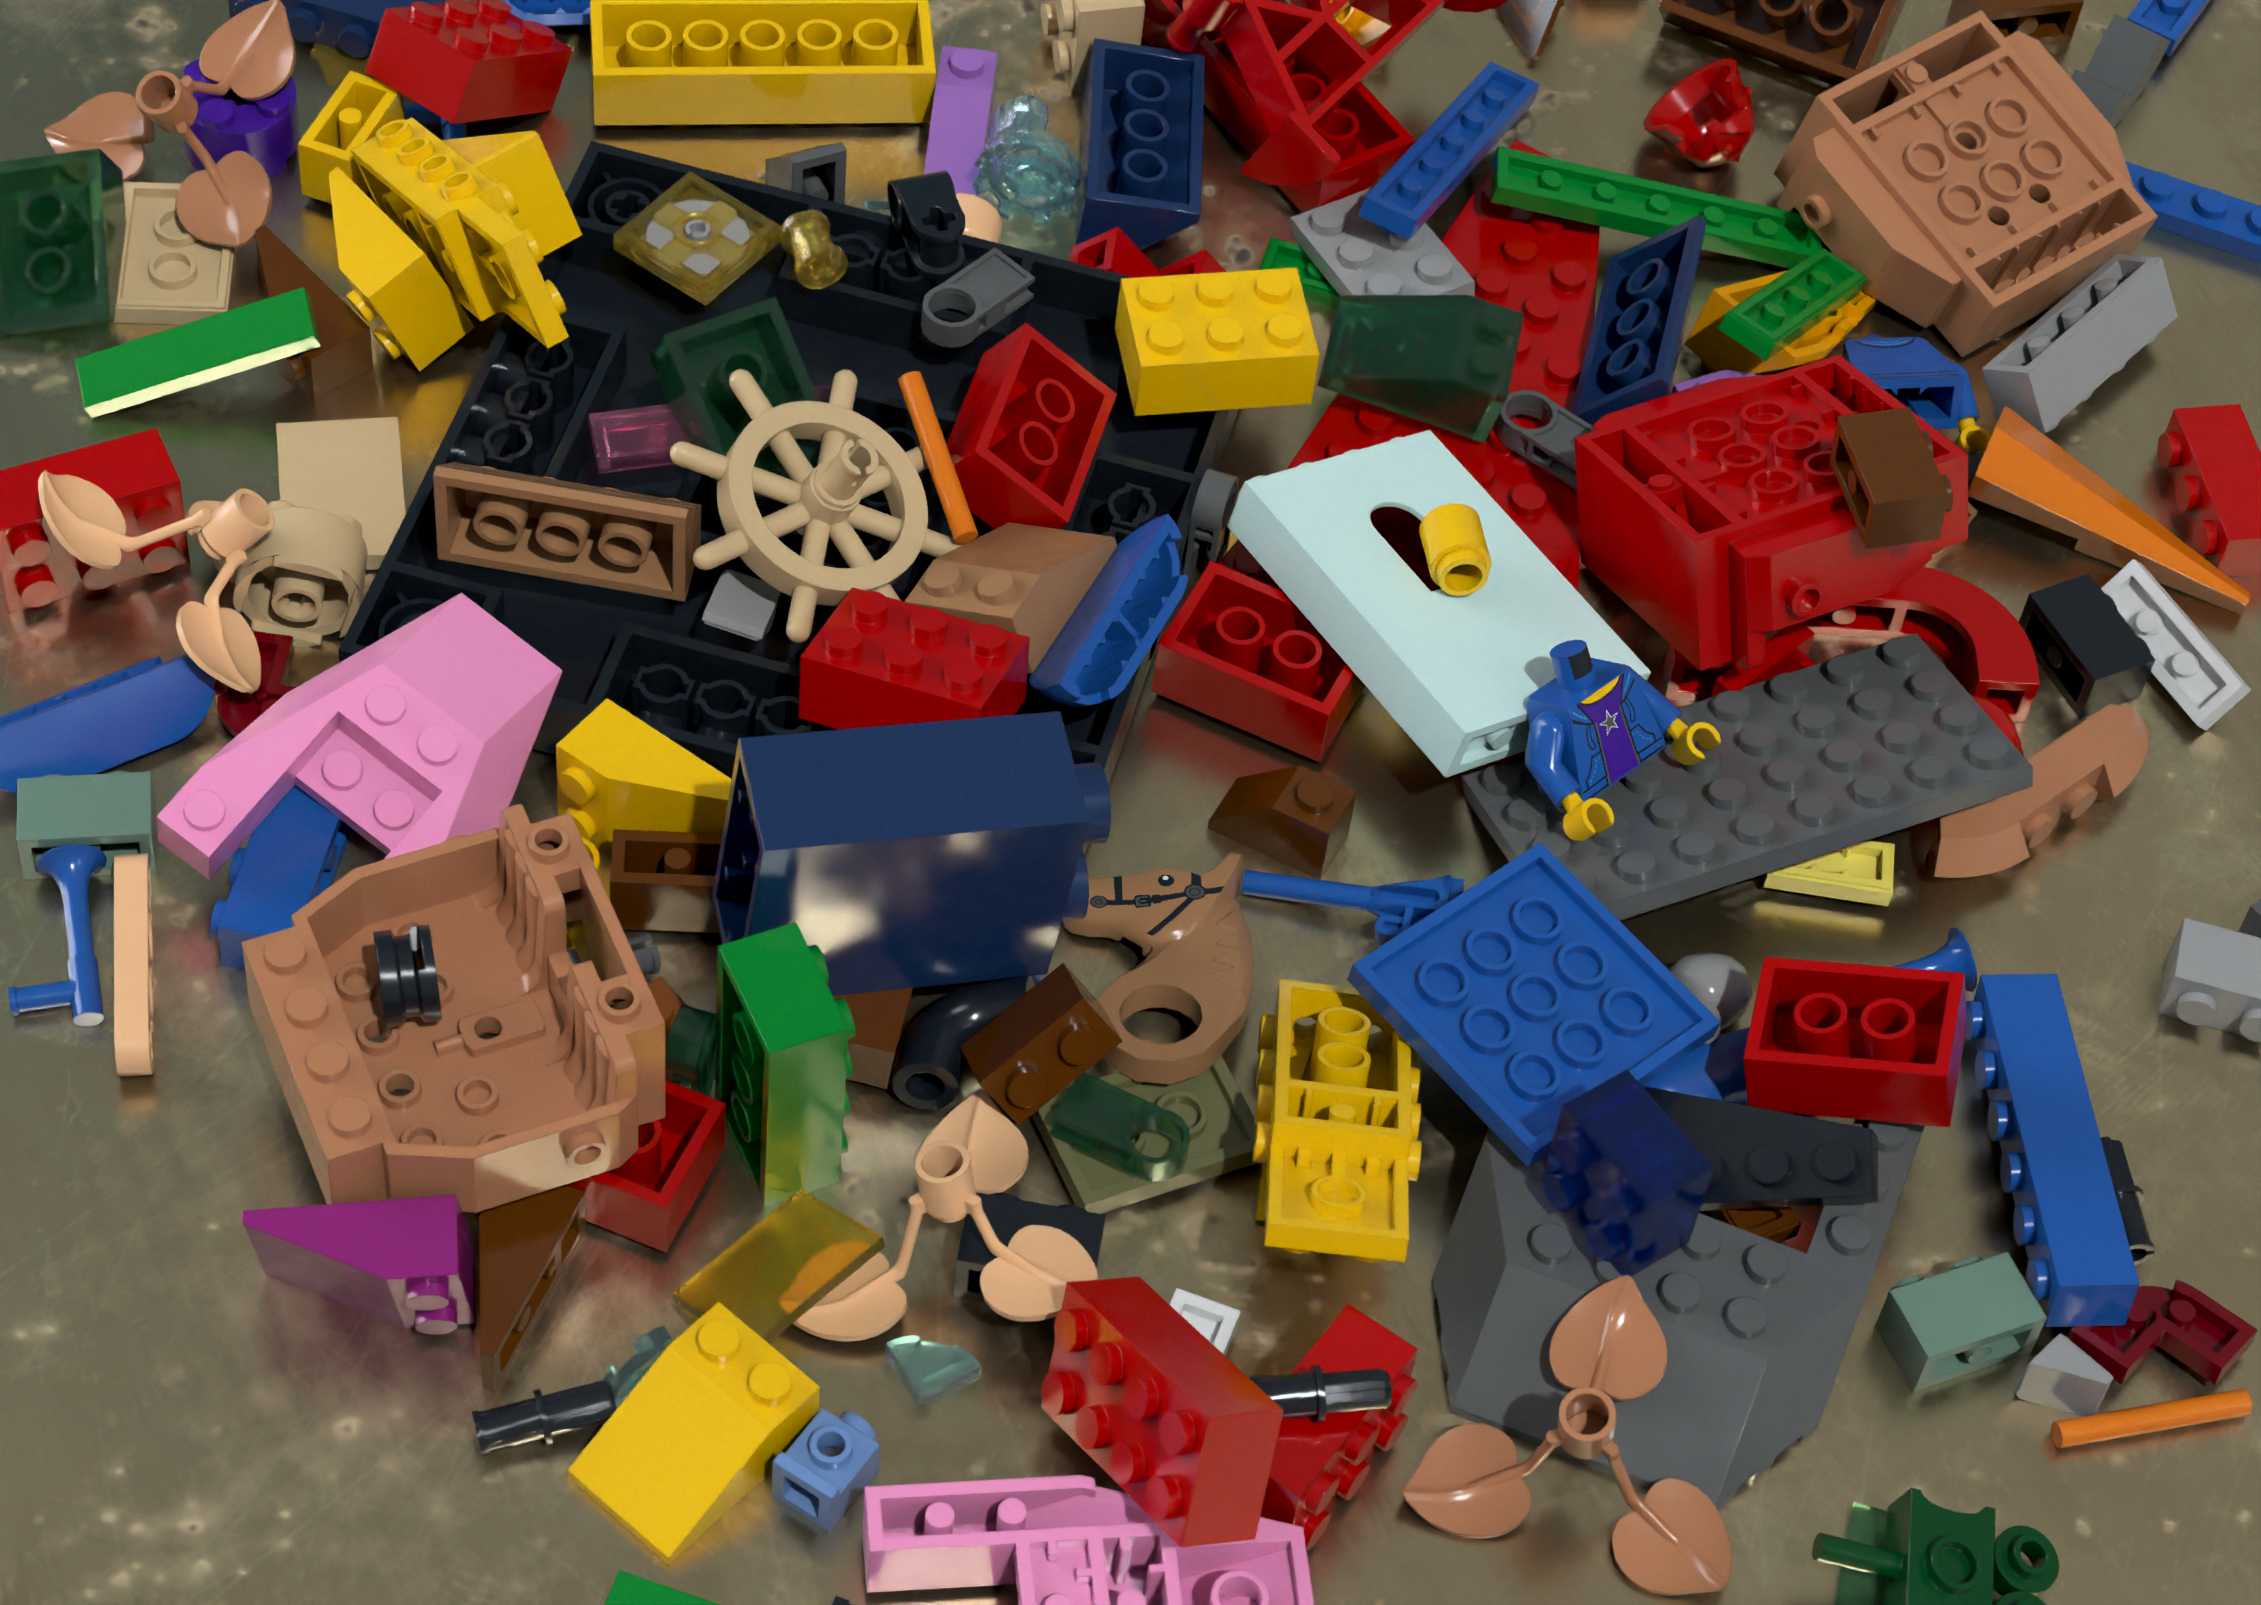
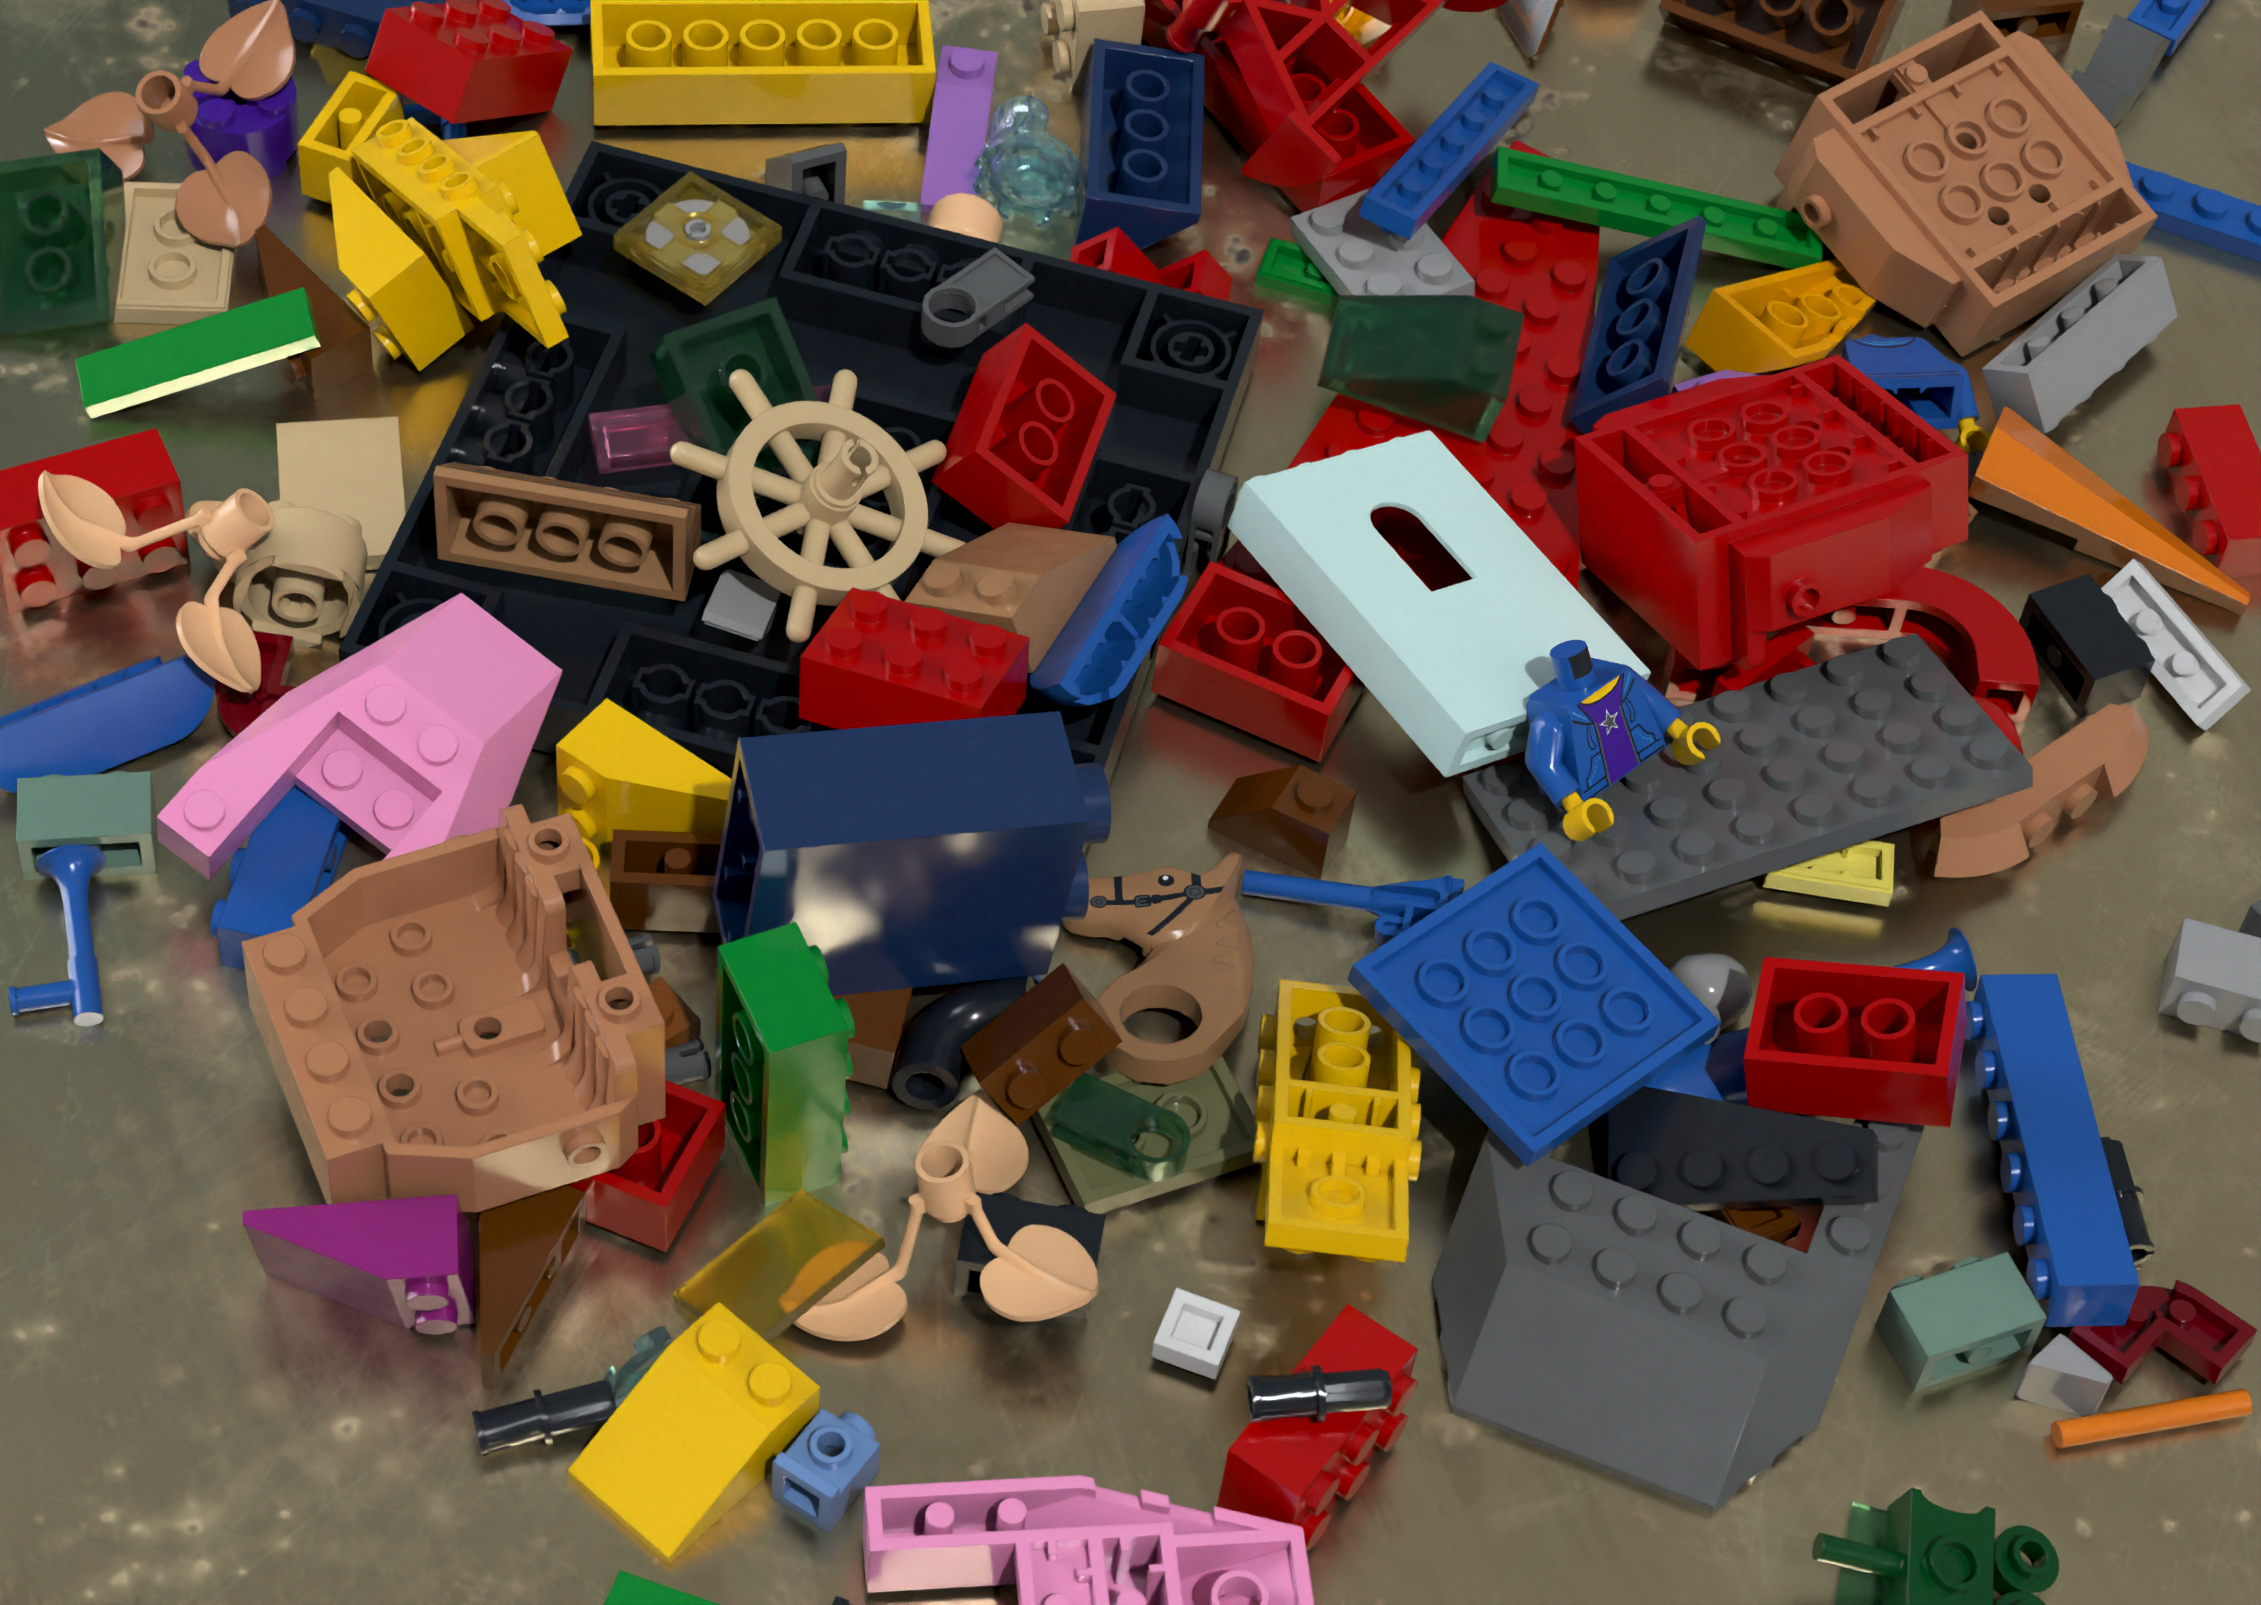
light nougat beam [114,853,154,1077] -> none
black wheel [373,924,442,1028] -> none
clear green piece [665,1005,716,1097] -> none
clear yellow bush [779,210,848,289] -> none
clear light blue tile [885,1335,981,1408] -> none
black piece [887,170,965,281] -> none
orange bar [898,371,978,544] -> none
red brick [1041,1277,1284,1548] -> none
yellow brick [1115,268,1320,416] -> none
nougat plant [1403,1275,1732,1596] -> none
yellow brick [1419,503,1492,596] -> none
dark grey piece [1496,390,1593,490] -> none
clear blue brick [1541,1070,1714,1277] -> none
red helmet [1643,58,1756,168] -> none
green tile [1718,248,1867,361] -> none
reddish brown brick [1830,407,1953,549] -> none

